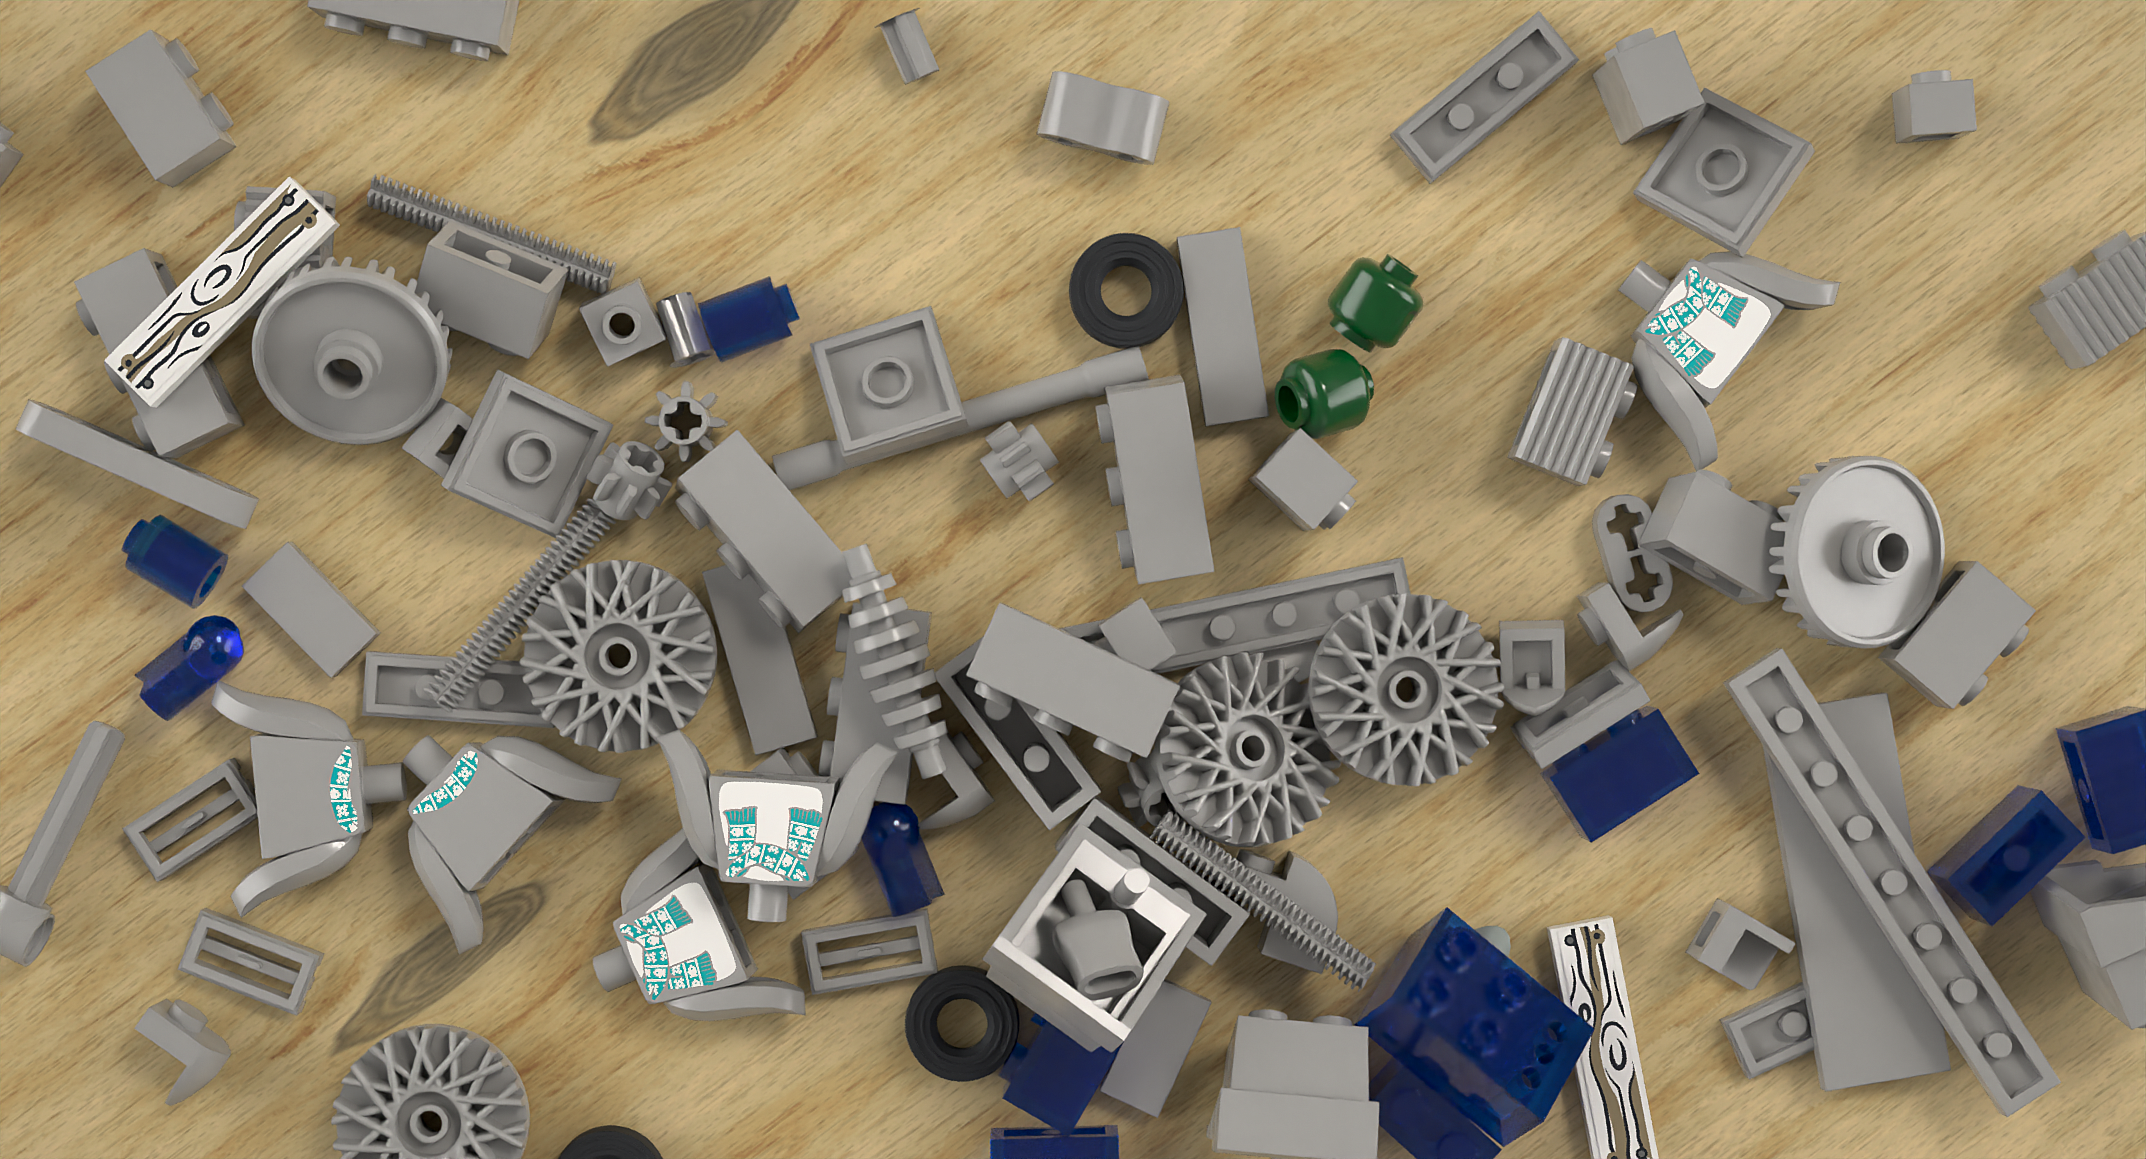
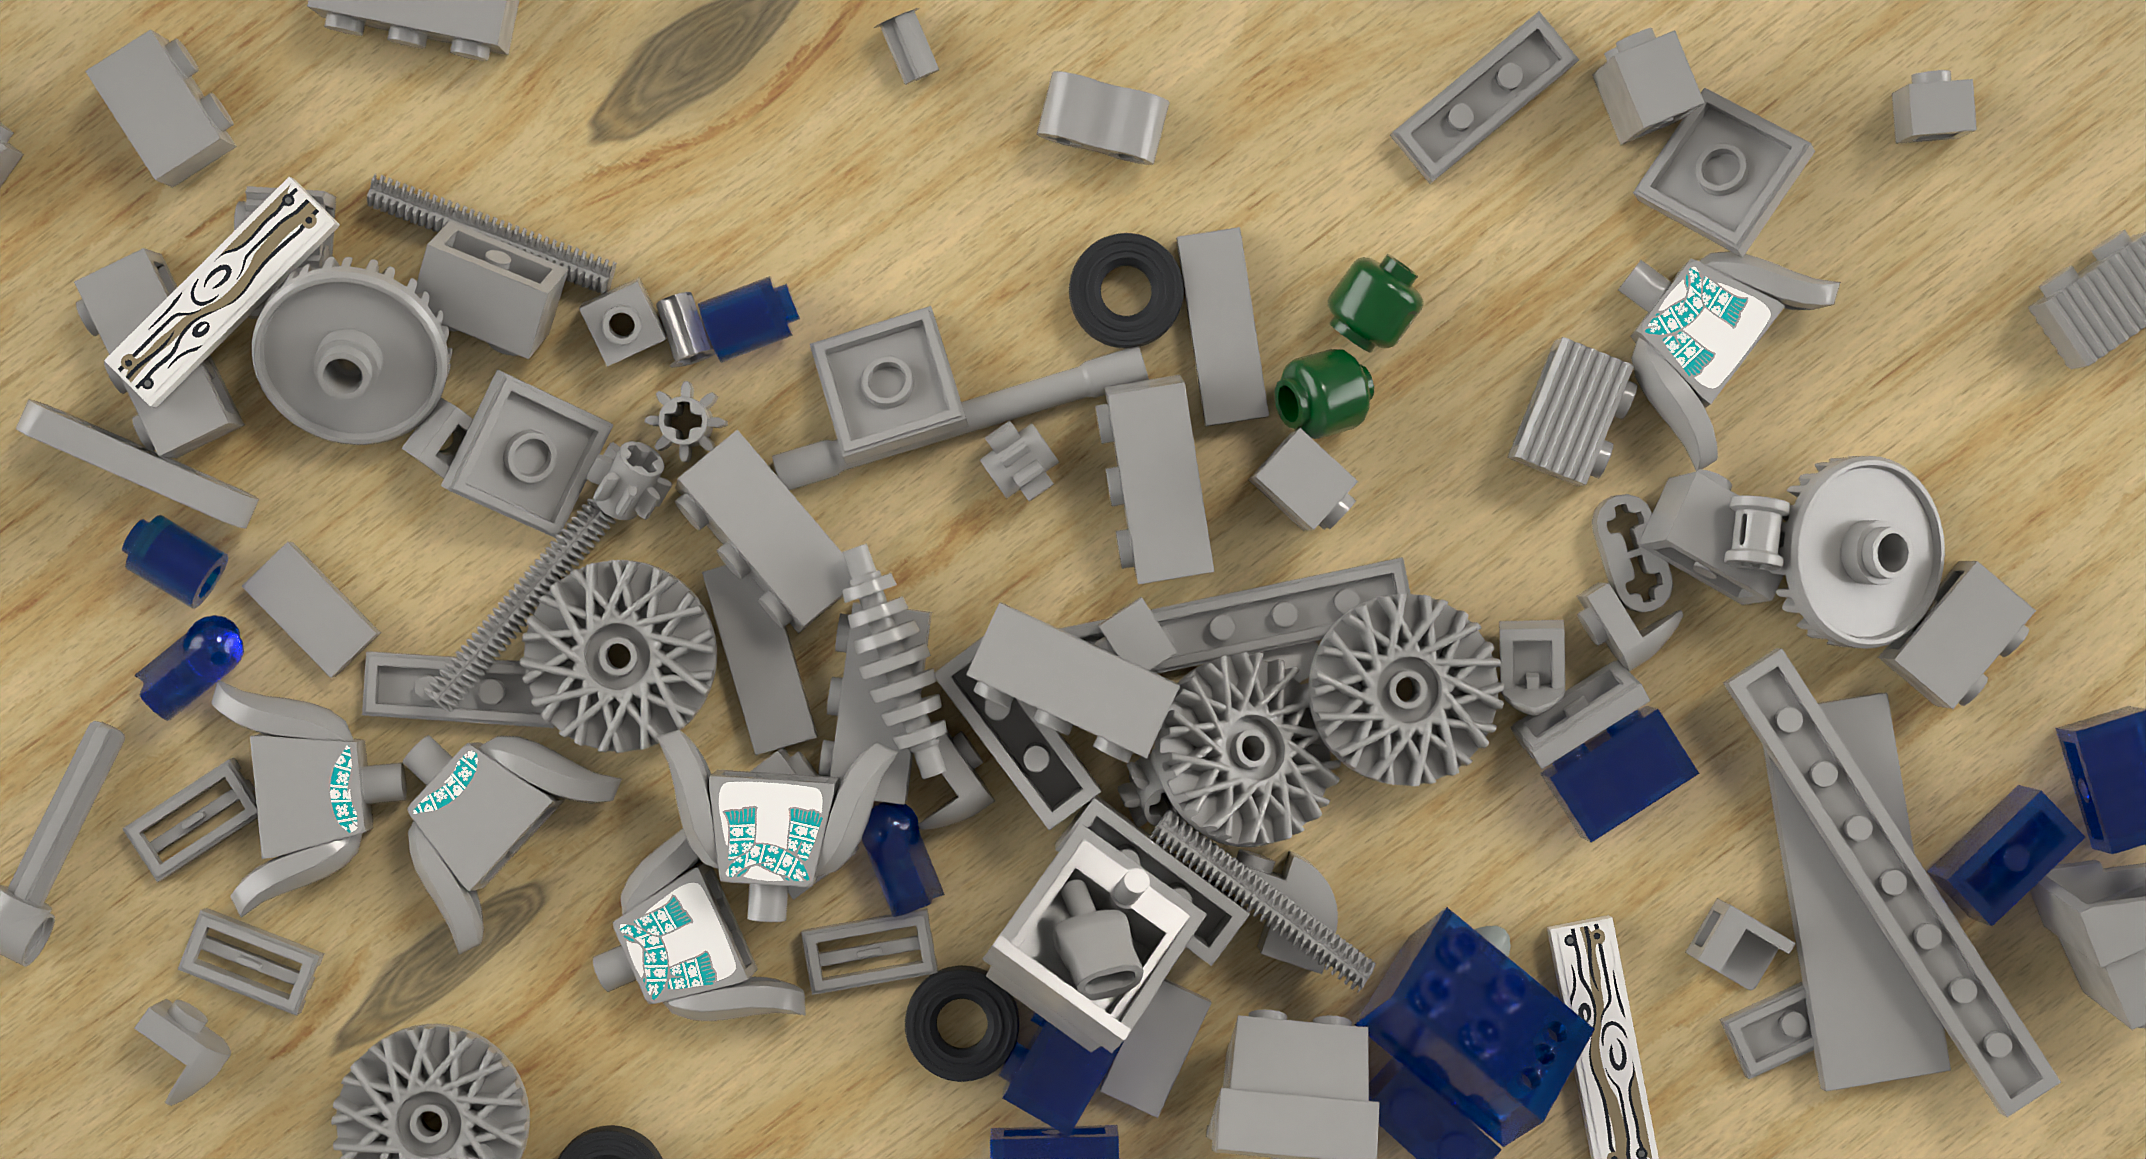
none -> light grey bush [1724,495,1790,571]

